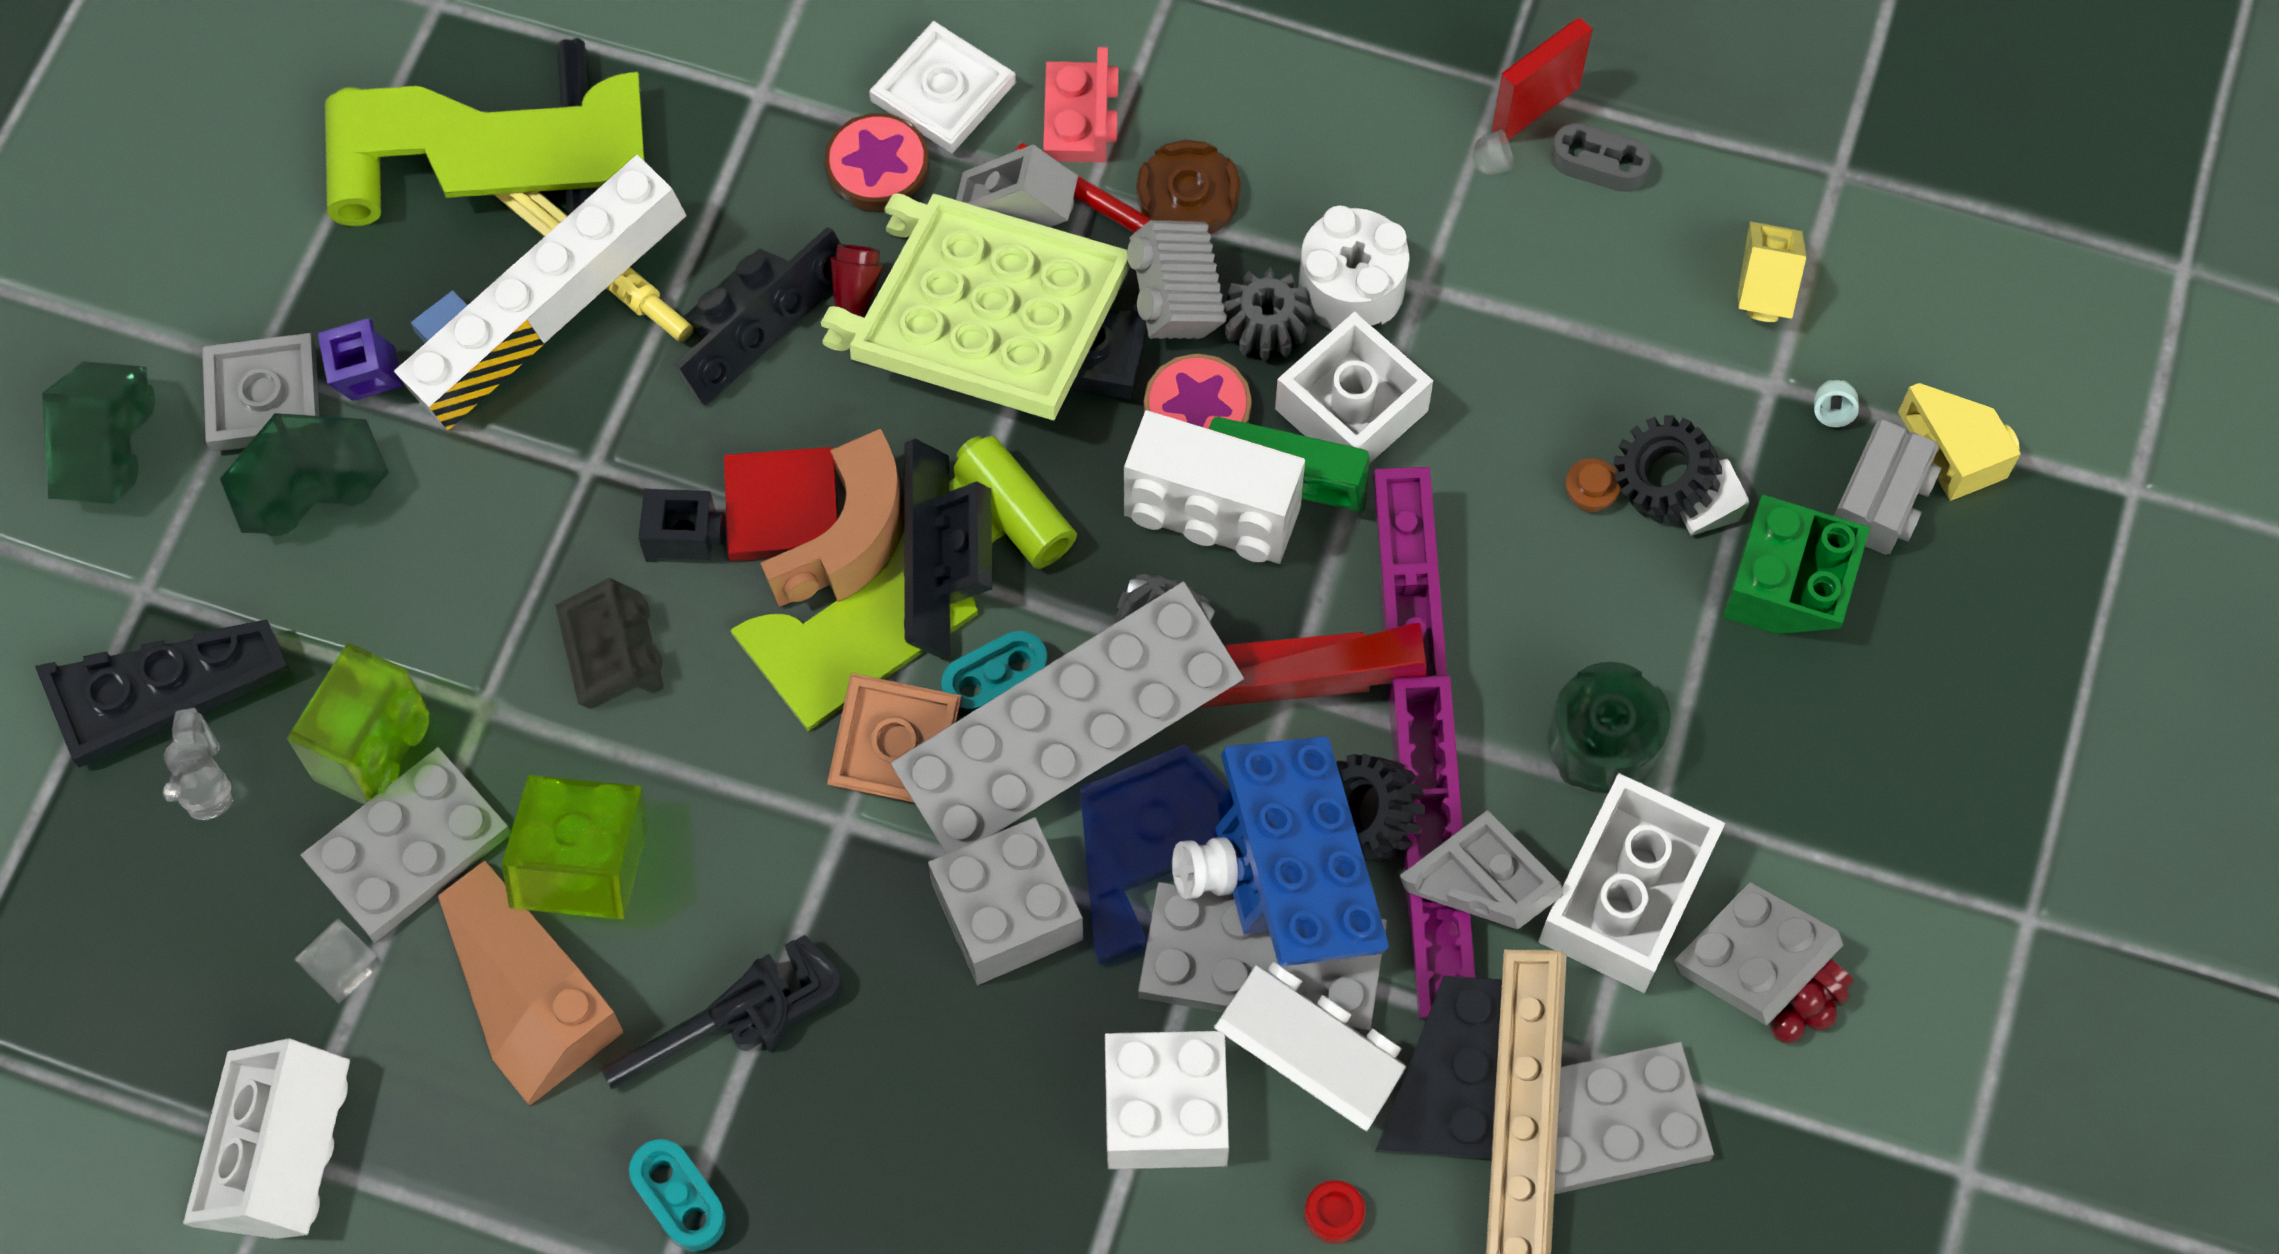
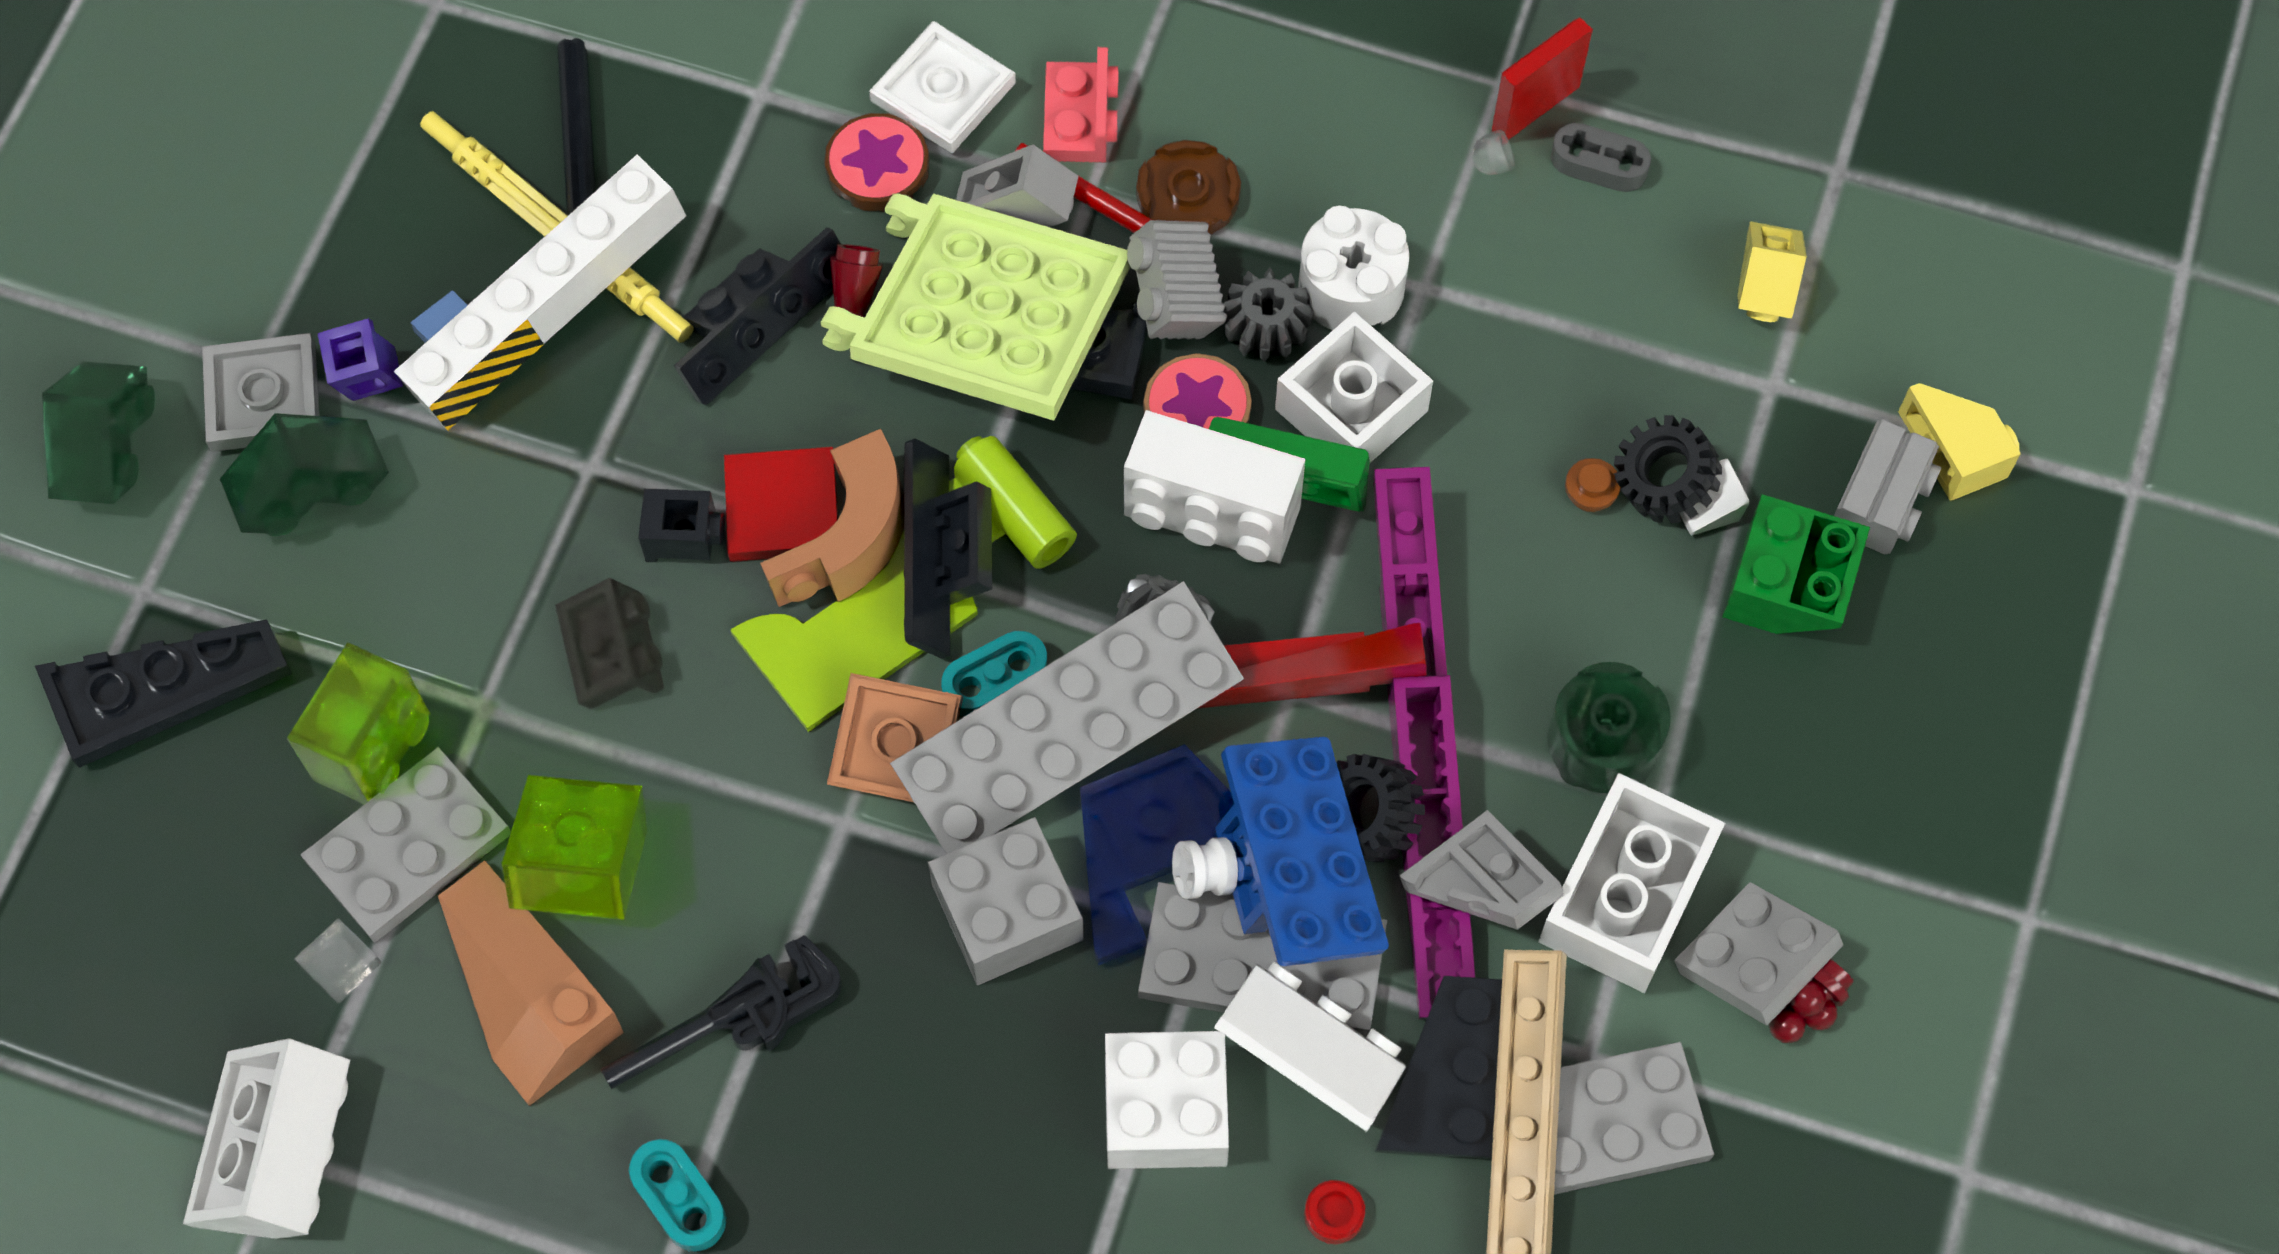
clear piece [163,708,233,820] -> none
lime door [325,72,644,226] -> none
light aqua hinge [1814,380,1859,427] -> none

